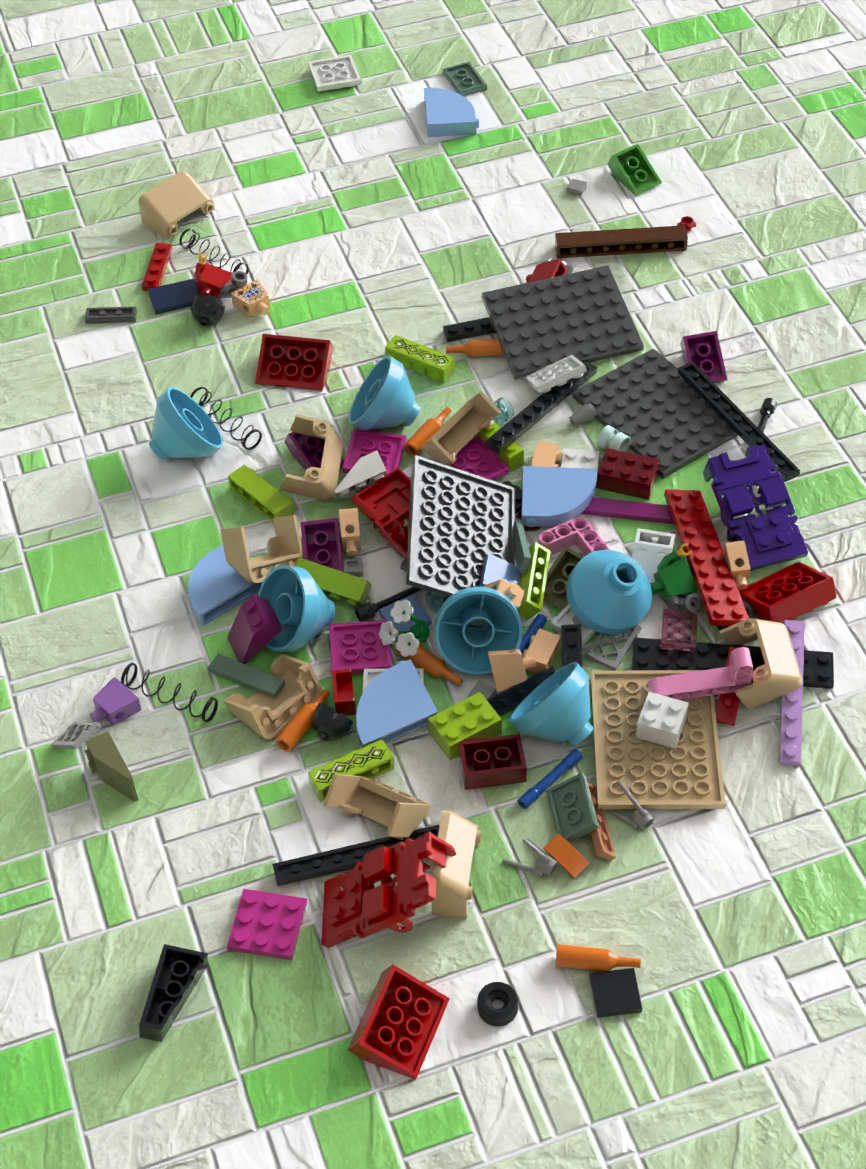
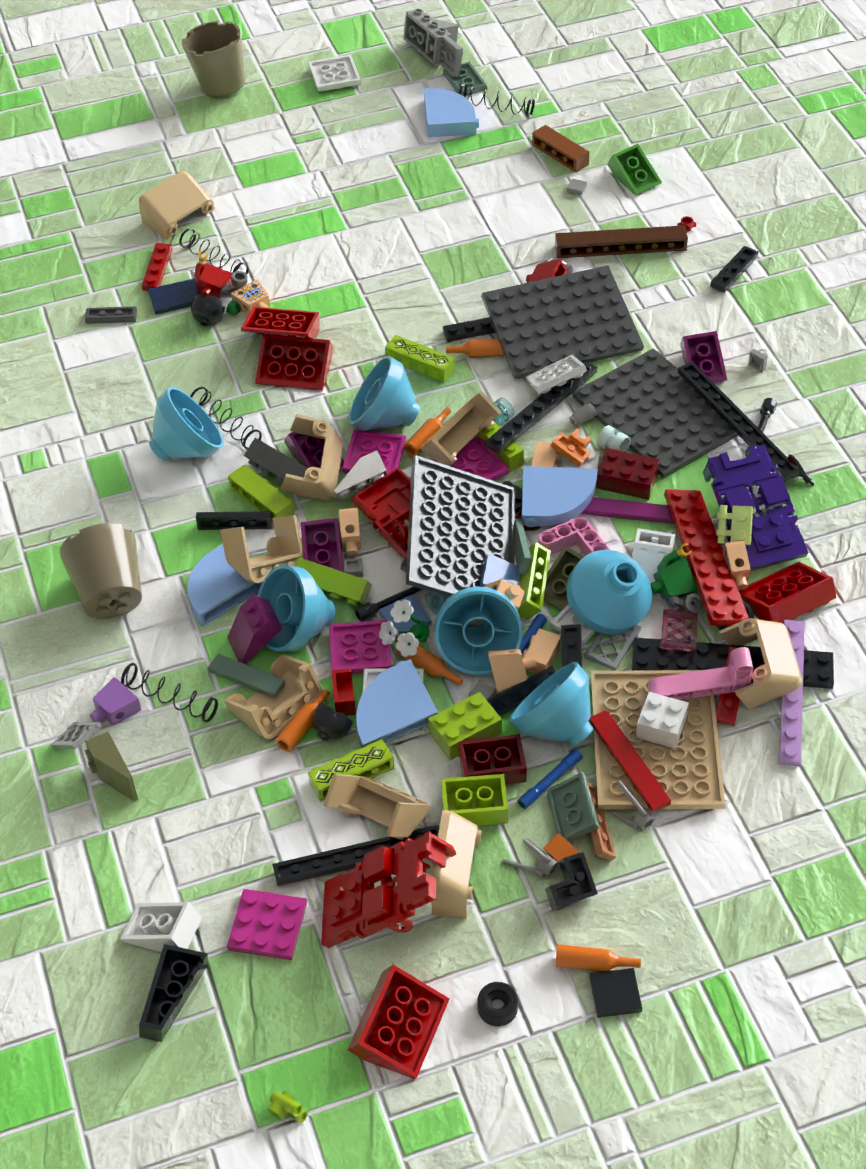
none -> dark tan cone [59,523,142,619]
none -> white slope [120,902,202,952]
none -> dark tan cone [182,21,245,97]
none -> black plate [196,511,272,530]
none -> green hinge [226,300,241,315]
none -> red slope [241,306,320,338]
none -> dark grey brick [244,438,308,483]
none -> lime plate [268,1091,308,1123]
none -> light grey wedge [403,9,463,77]
none -> lime brick [441,774,508,826]
none -> piece [458,83,535,118]
none -> dark orange brick [532,125,589,172]
none -> black brick [545,852,598,910]
none -> orange plate [550,429,591,467]
none -> red tile [589,710,671,813]
none -> black plate [710,246,759,293]
none -> yellowish green plate [716,505,753,545]
none -> light grey tile [748,349,768,372]
none -> black piece [788,454,815,486]

